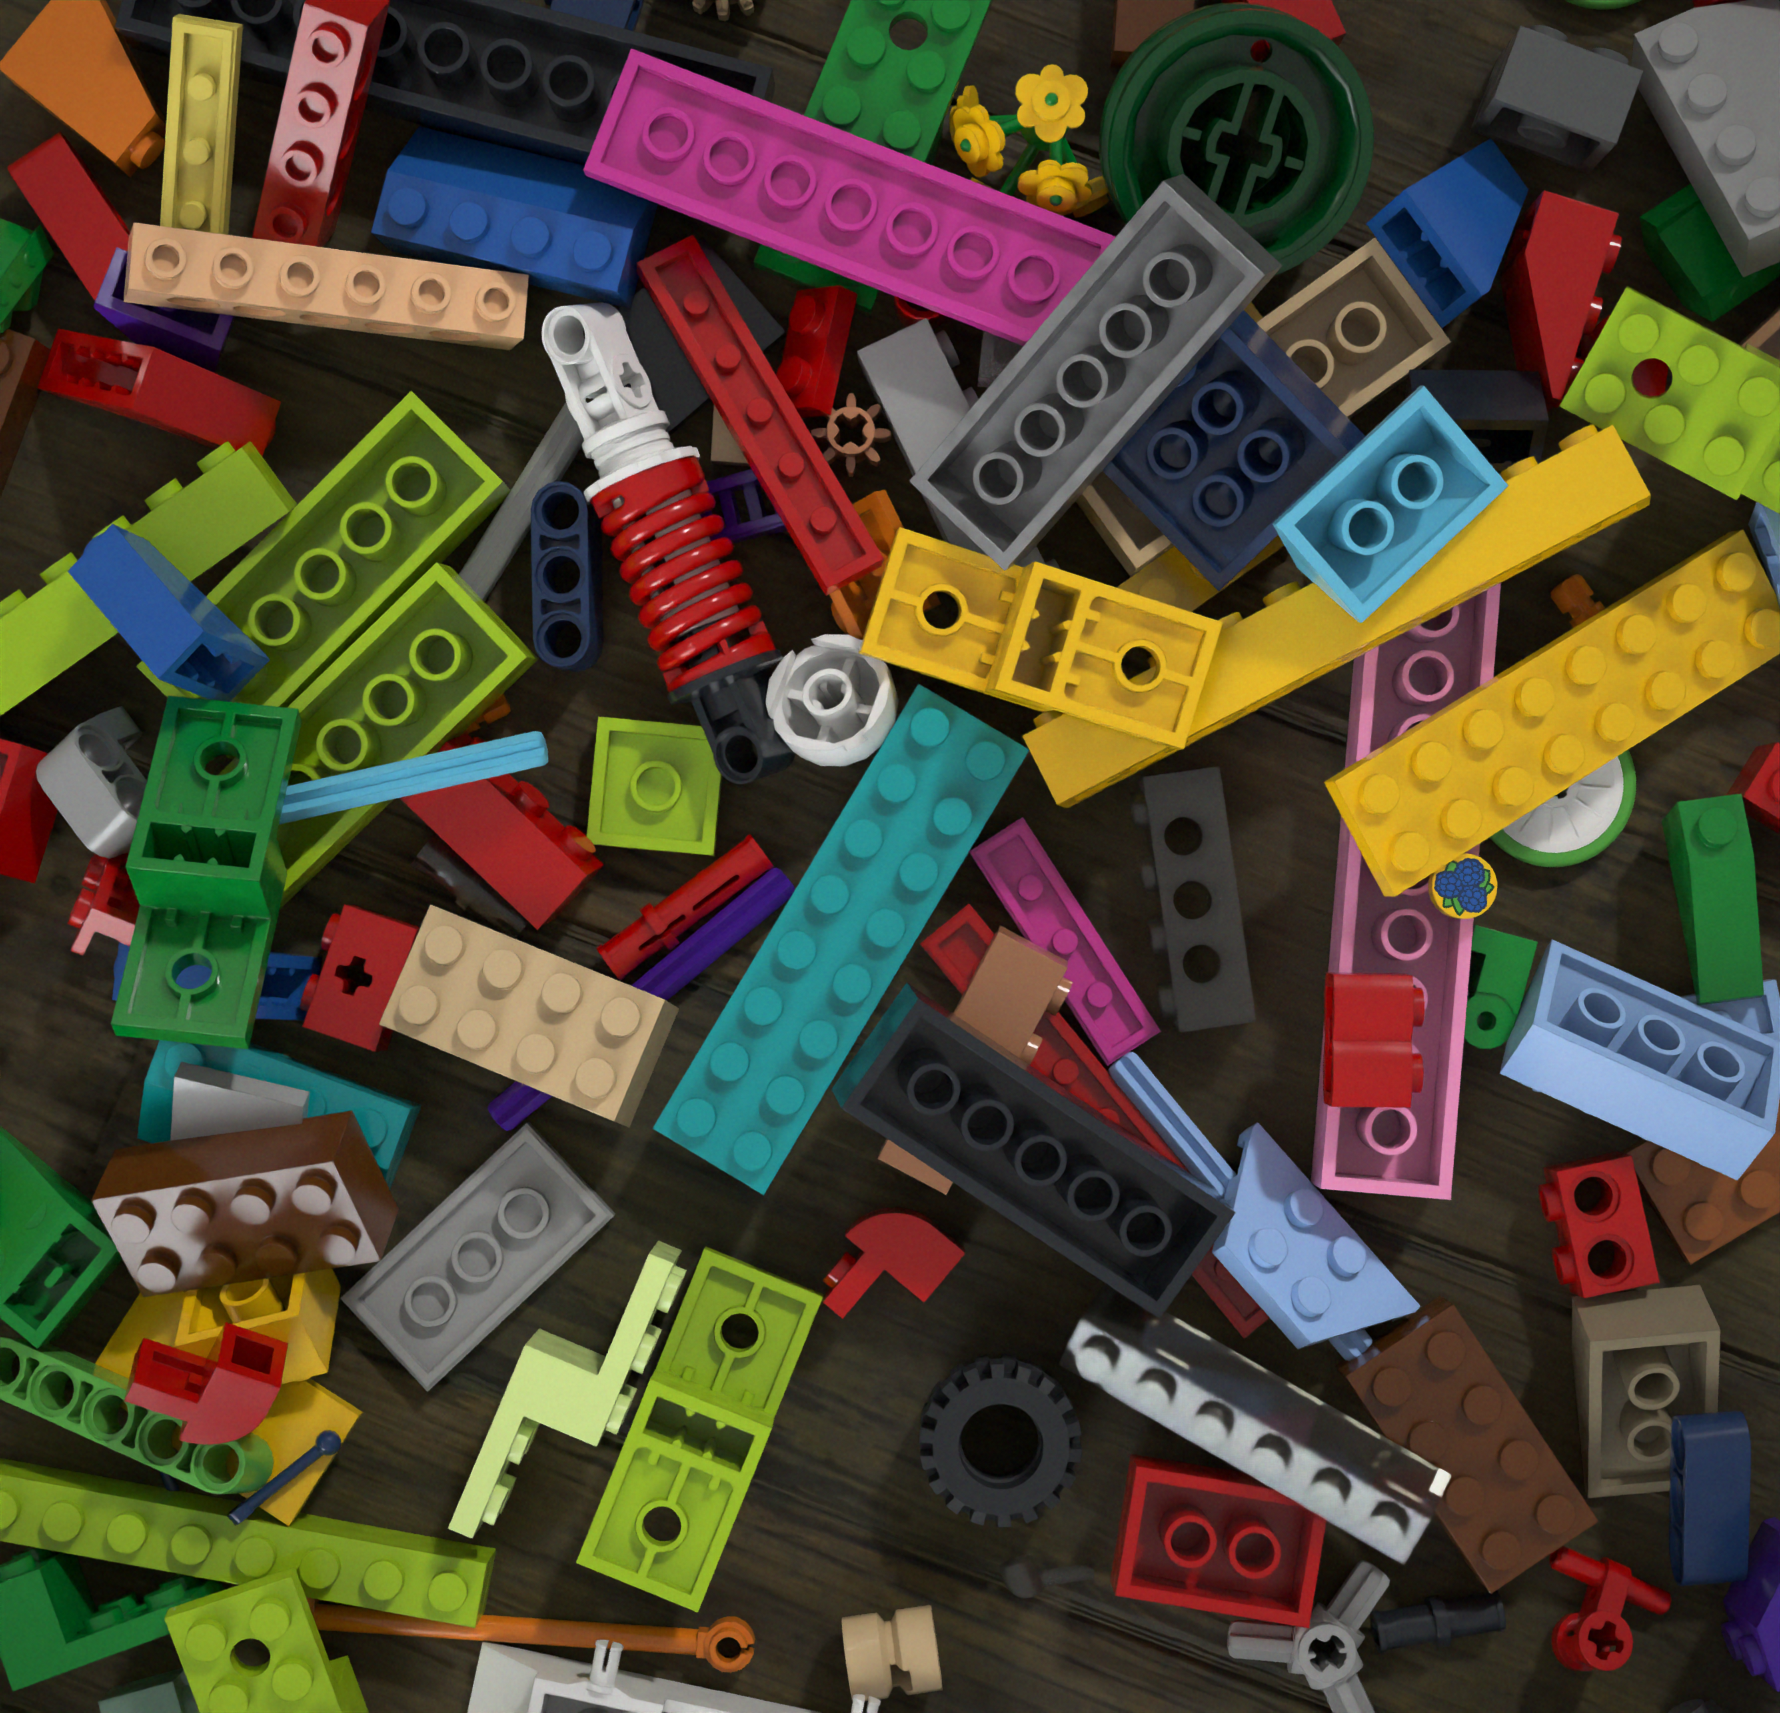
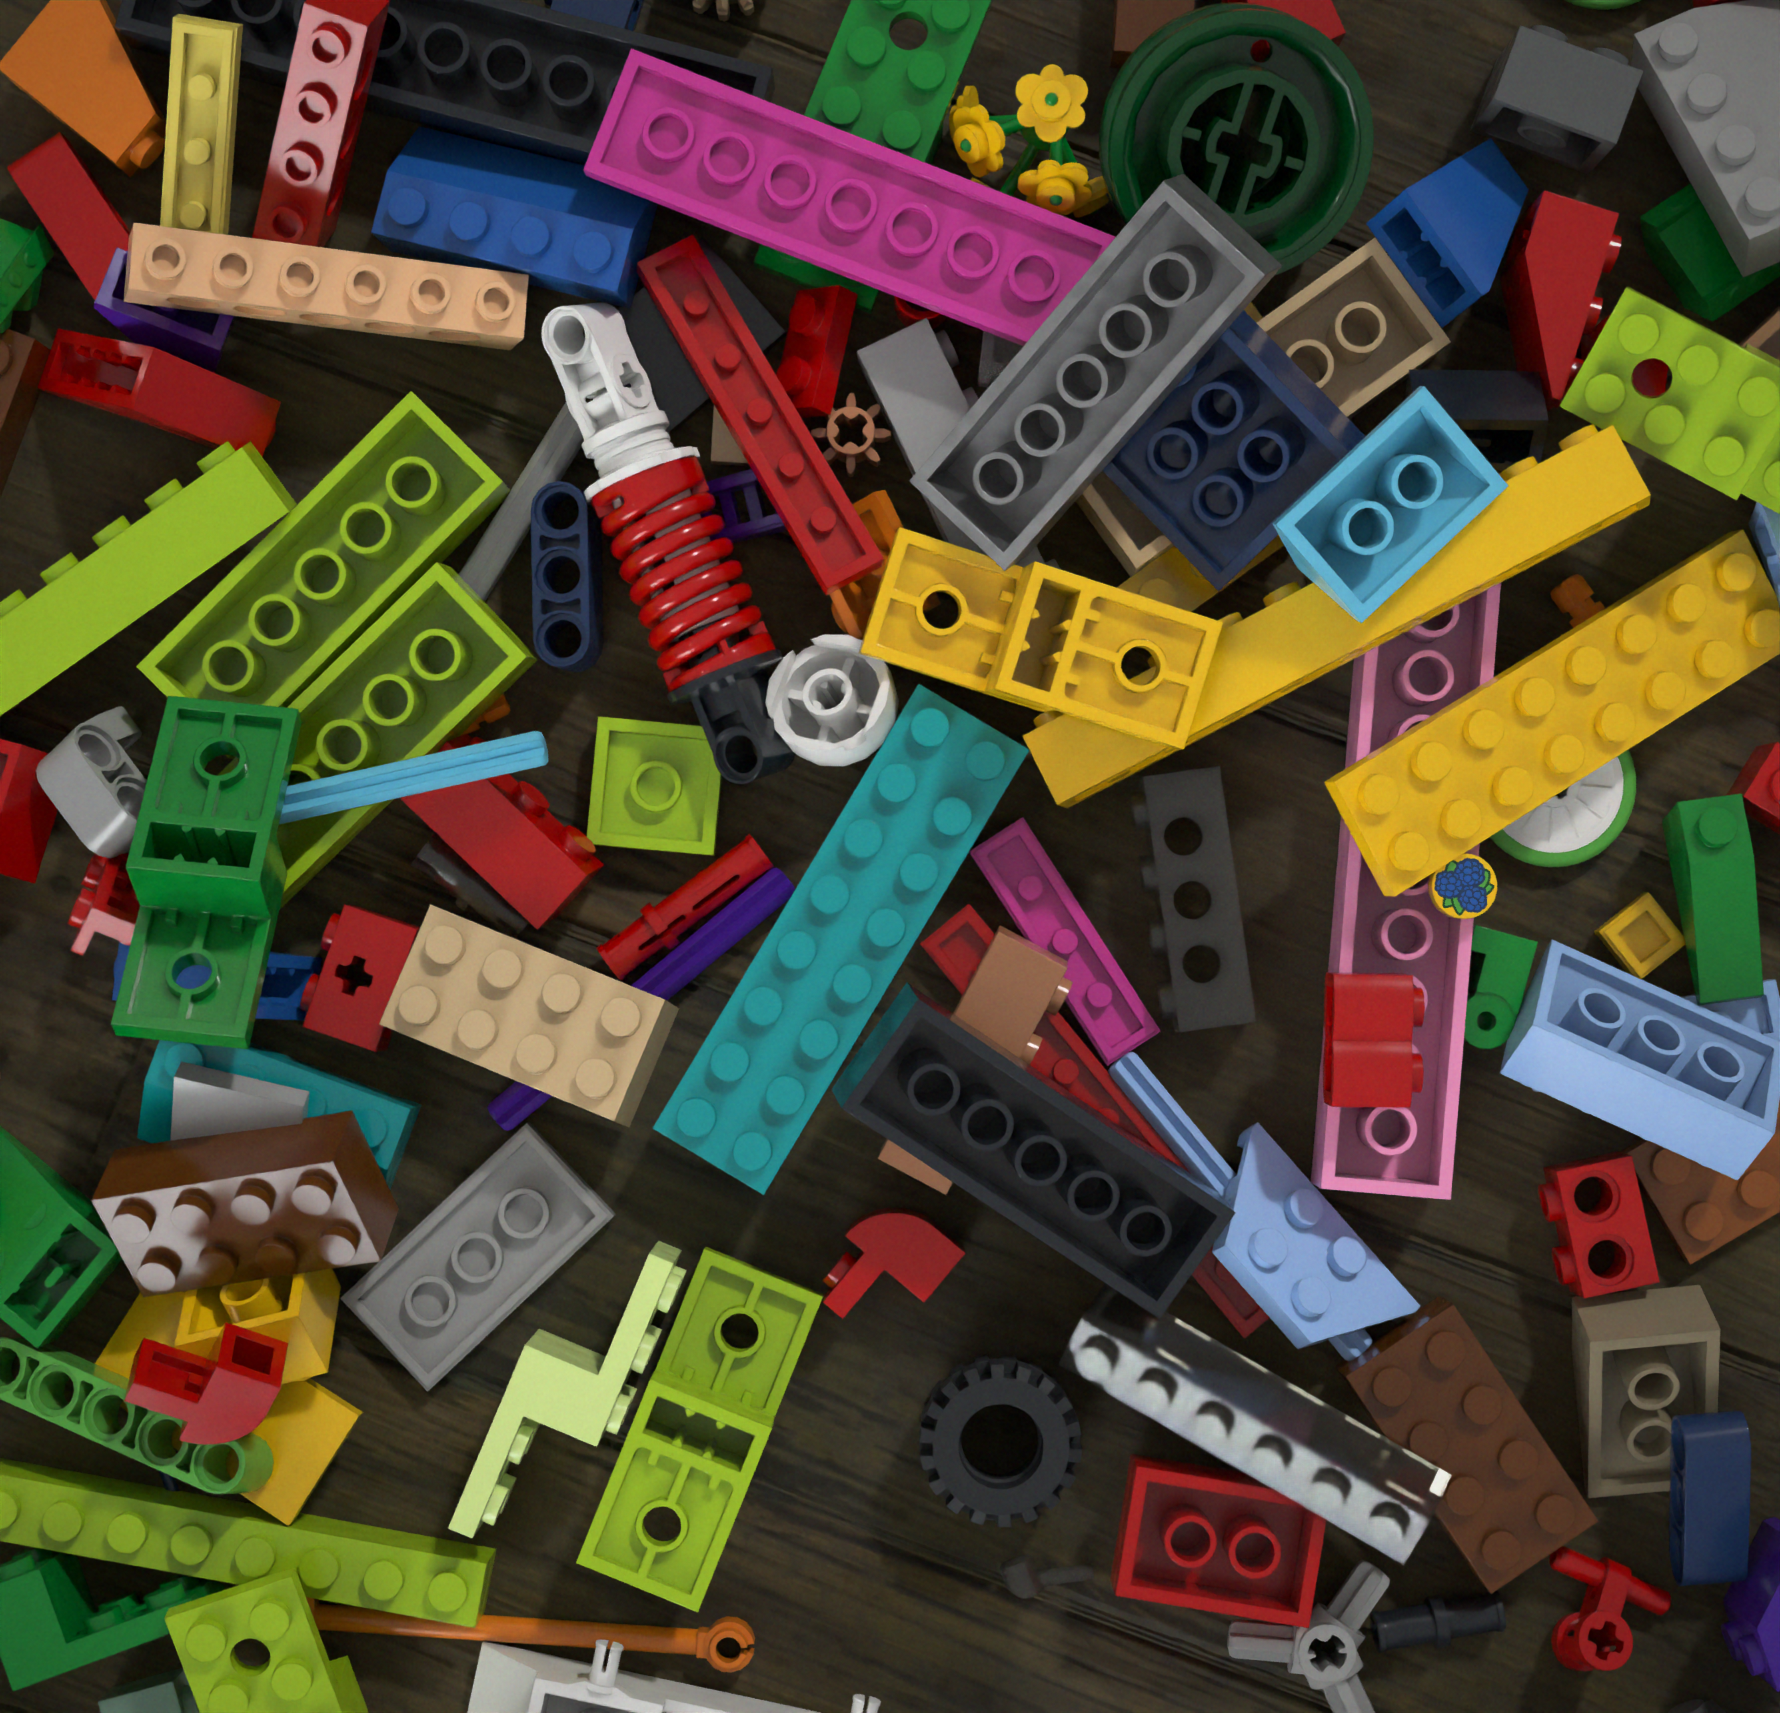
blue slope [68,524,270,702] -> none
dark blue hinge [227,1430,341,1526] -> none
tan wheel [842,1605,943,1701] -> none
none -> yellow tile [1594,892,1686,979]

